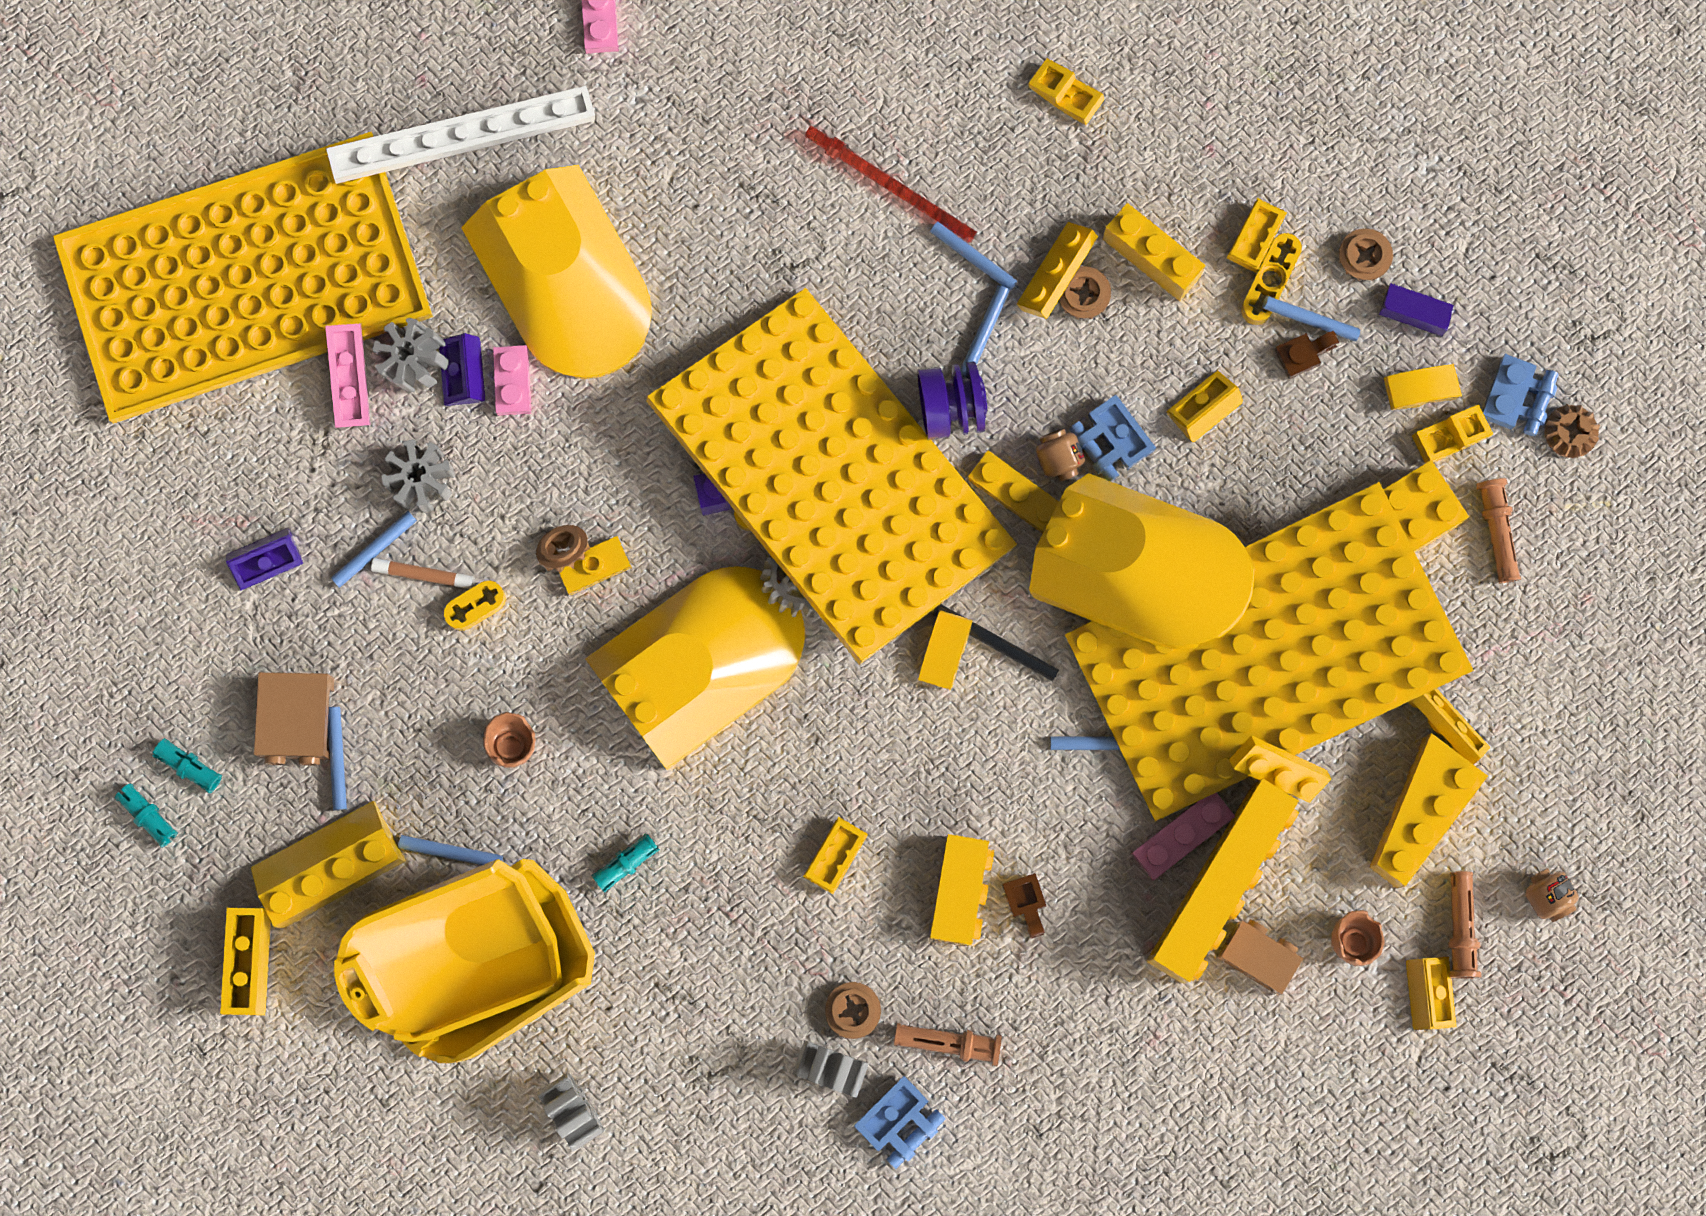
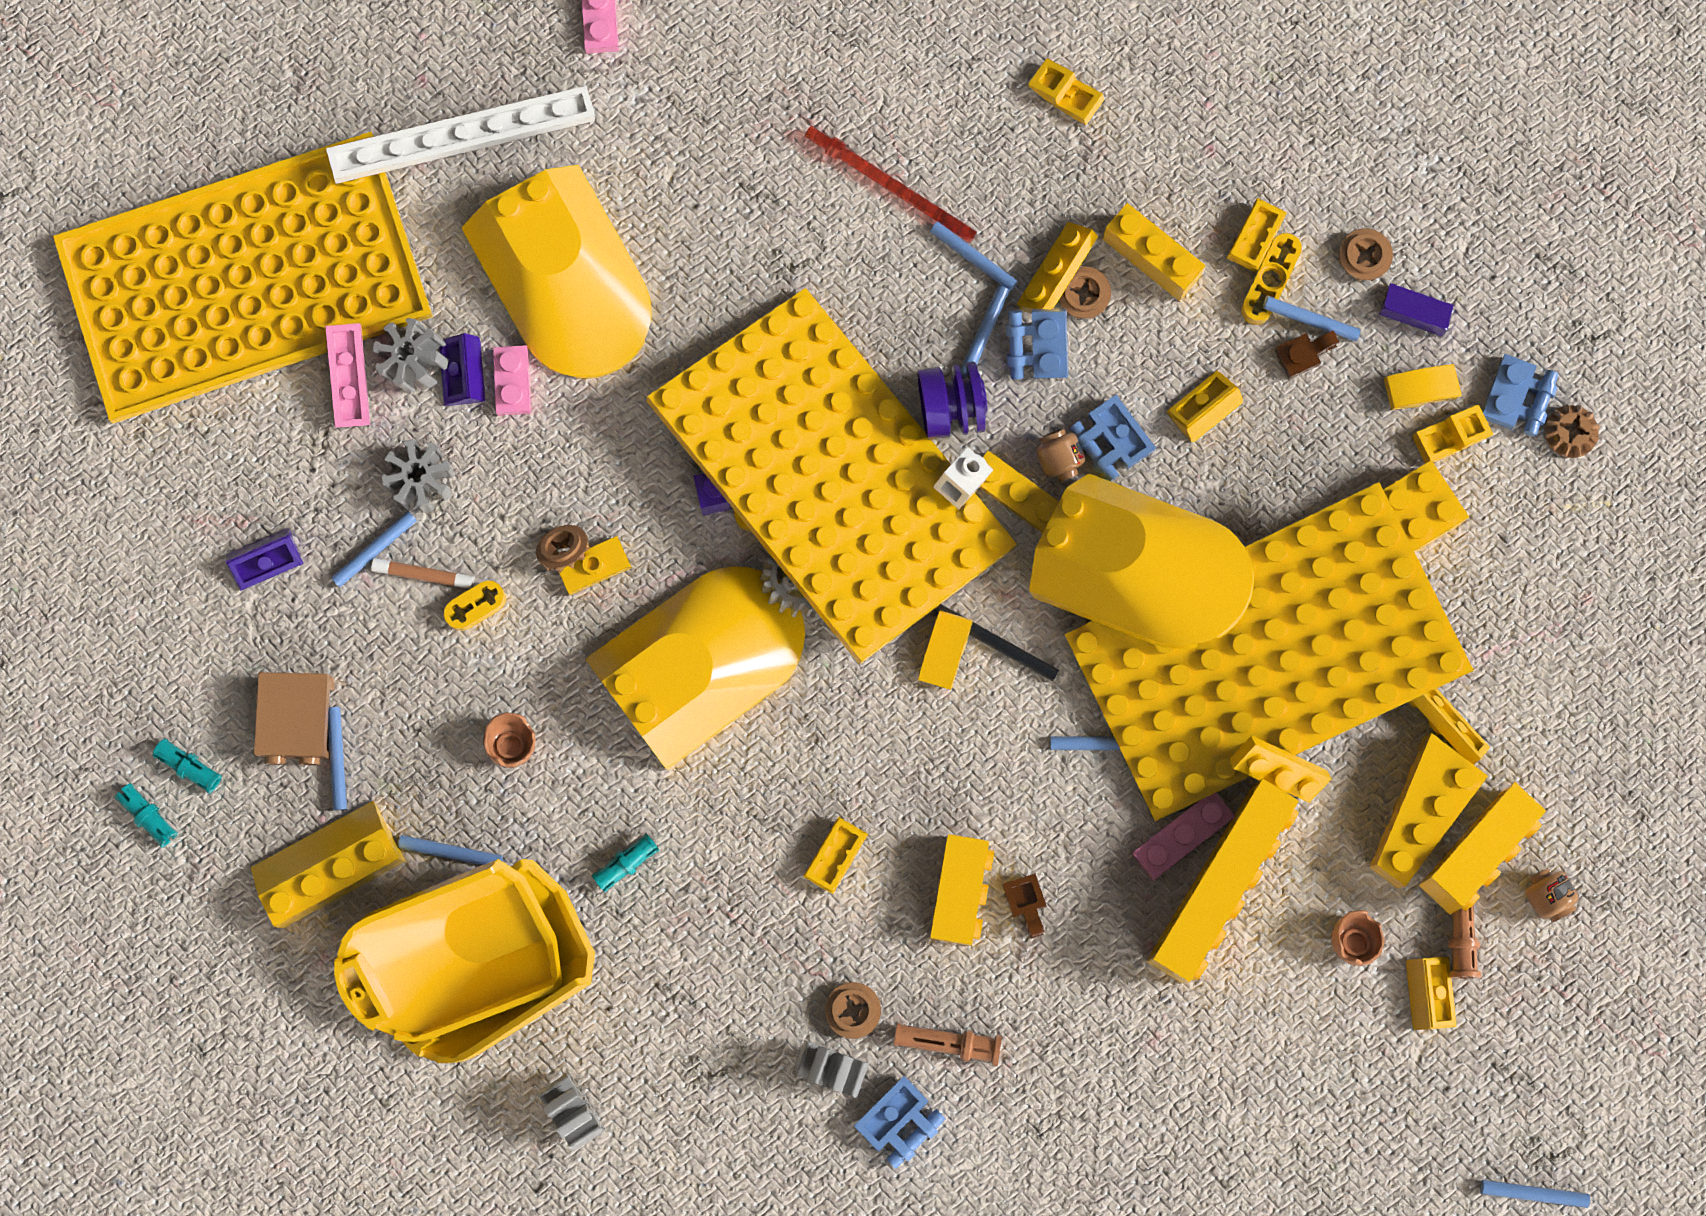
yellow brick [220,908,271,1016] -> none
medium nougat brick [1217,919,1303,995] -> none
nougat pin [1476,478,1521,584] -> none
none -> white brick [933,447,993,510]
none -> medium blue plate [1005,309,1069,379]
none -> yellow brick [1419,782,1546,914]
none -> medium blue bar [1480,1180,1590,1208]

